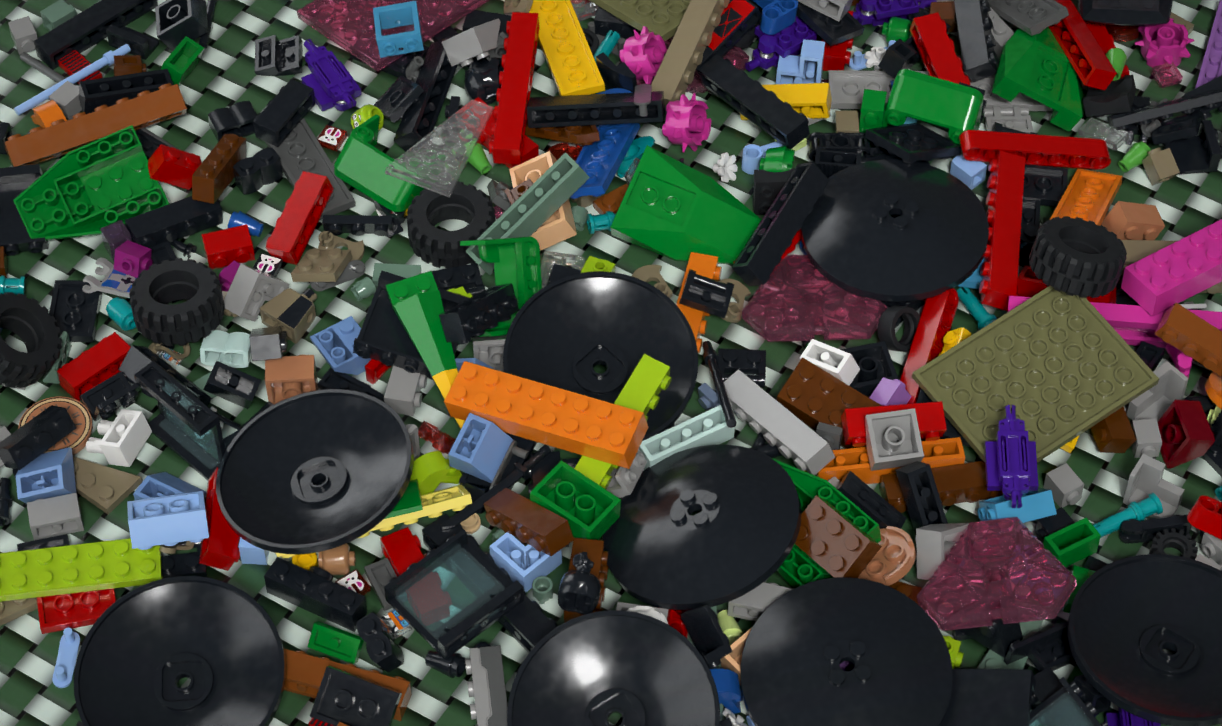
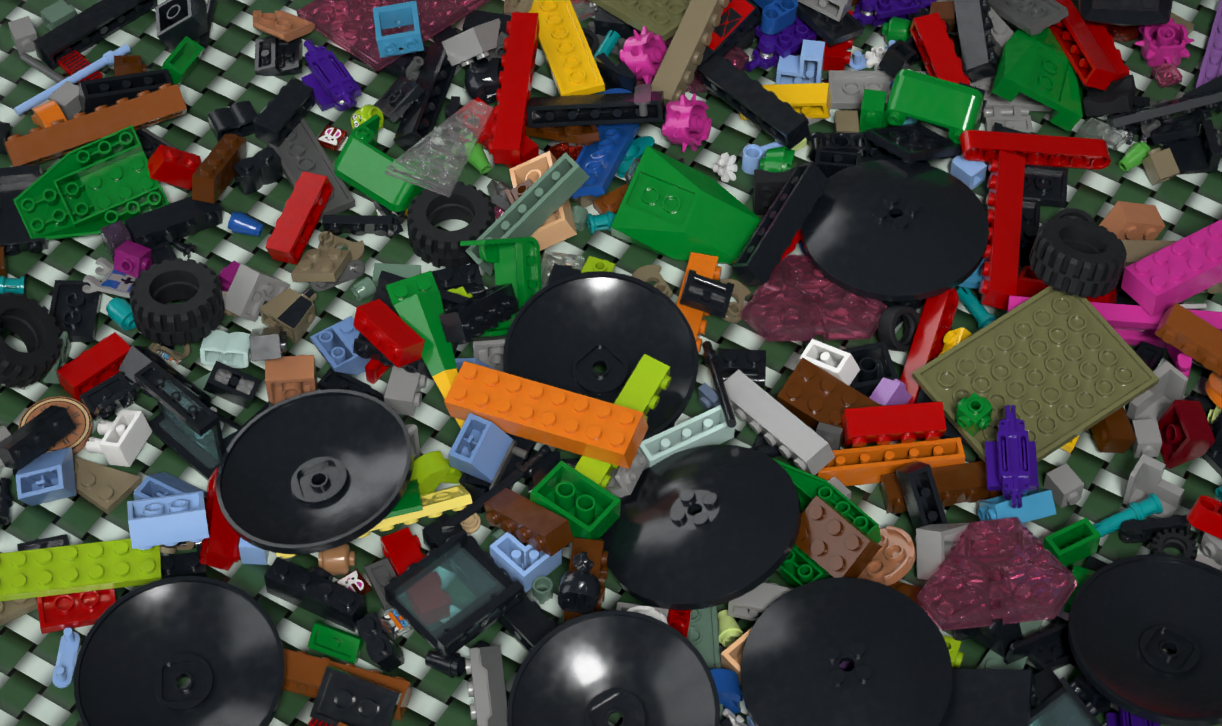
light grey brick [27,493,84,541] -> none
black panel [106,25,159,60] -> none
red brick [201,224,255,269] -> none
tile [253,253,283,277] -> none
yellow tile [292,553,318,571] -> none
clear red plate [418,421,455,454] -> none
black bracket [681,605,733,669] -> none
black plate [837,471,907,529] -> none
light grey slope [865,408,924,471] -> none
black brick [1034,507,1075,545] -> none
orange plate [1050,169,1122,226] -> none
bright green cone [1106,48,1127,81] -> none
none -> nougat tile [253,10,315,42]
none -> red brick [353,298,425,368]
none -> green brick [955,392,993,437]

